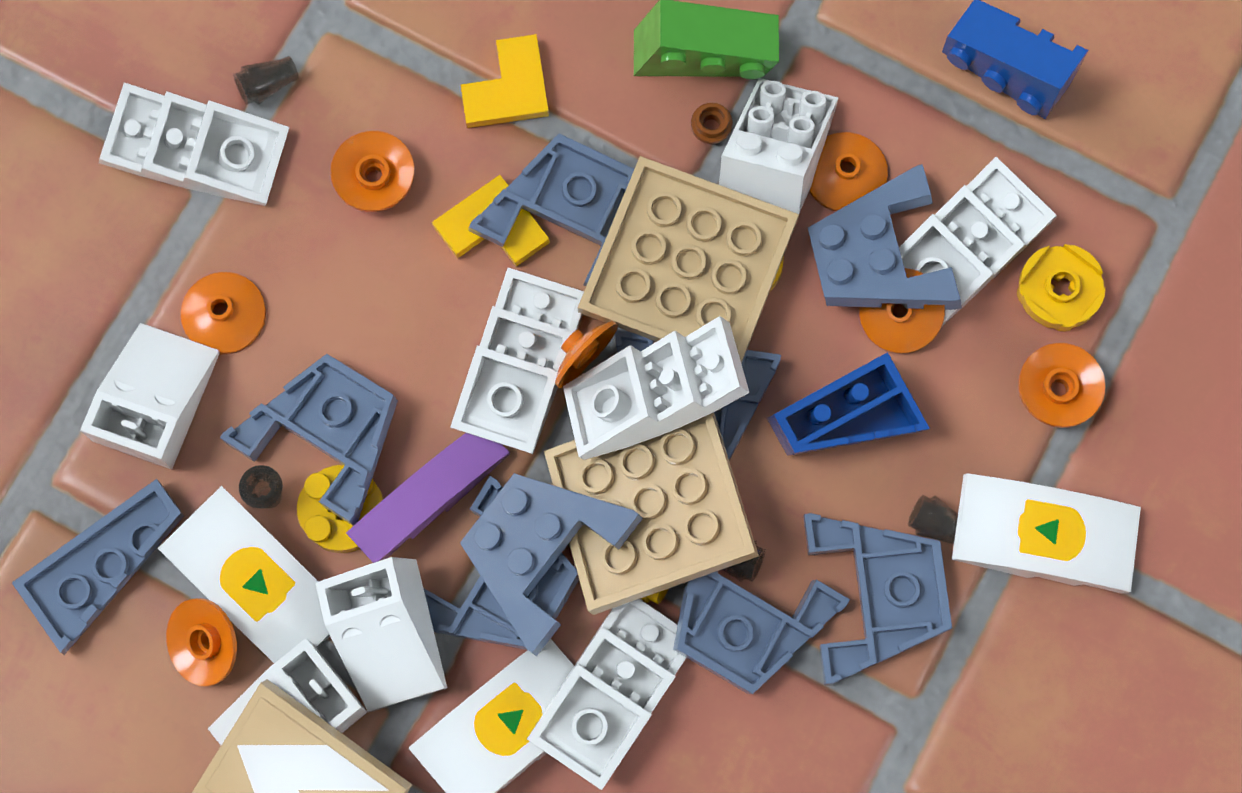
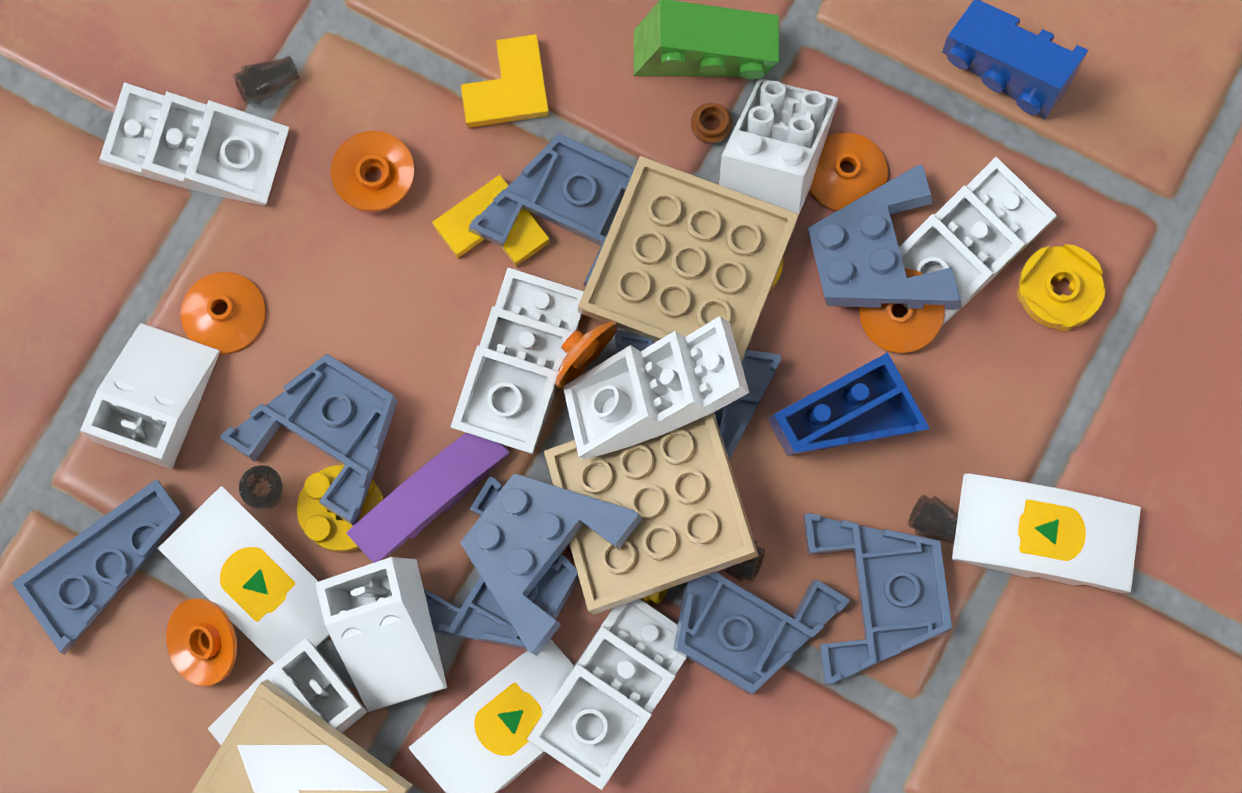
orange dish [1018,343,1105,428] -> none

